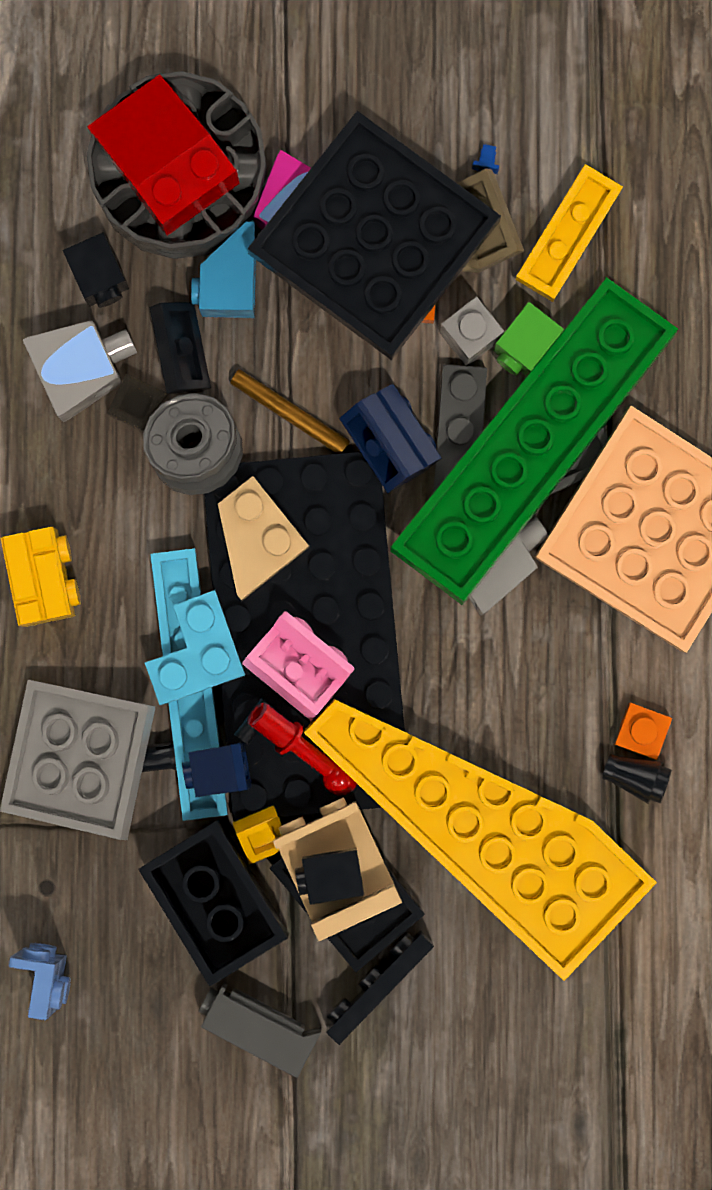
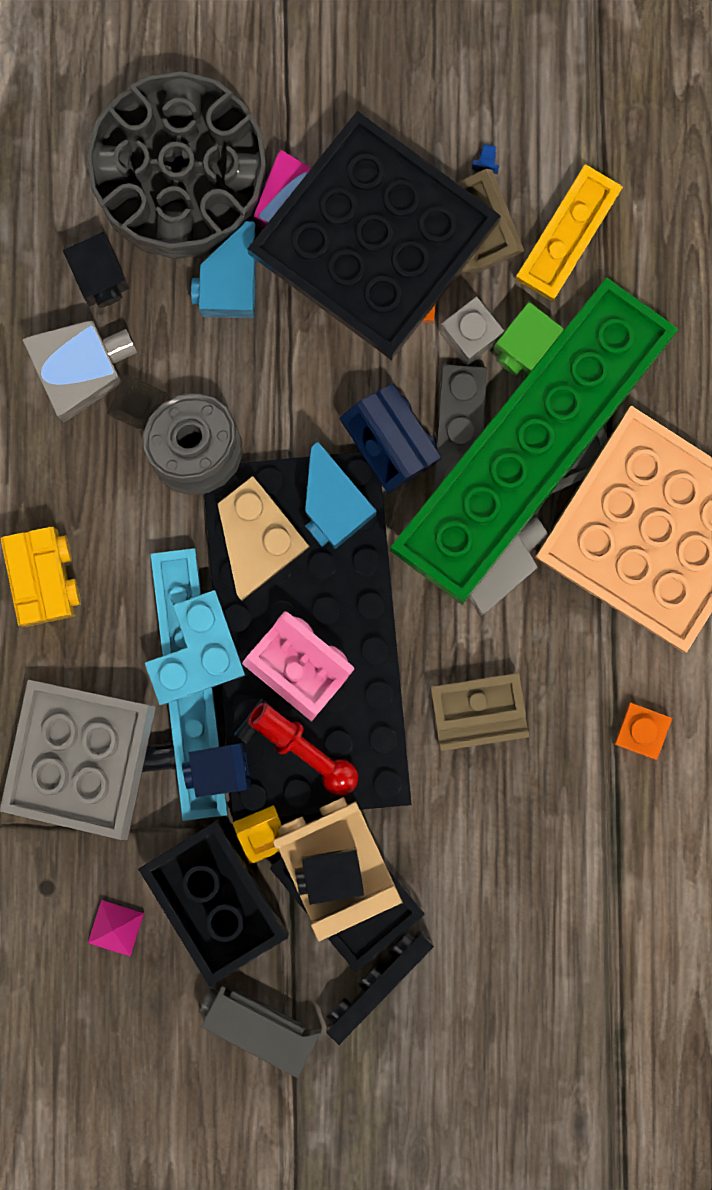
medium blue bracket [8,943,71,1020] -> none
red slope [87,74,240,236] -> none
black plate [149,302,211,394] -> none
pearl gold bar [230,369,350,454] -> none
yellow wing [303,699,657,981] -> none
black cone [602,754,672,804] -> none
none -> dark pink slope [88,900,144,956]
none -> dark azure slope [305,442,376,549]
none -> dark tan plate [430,673,529,751]

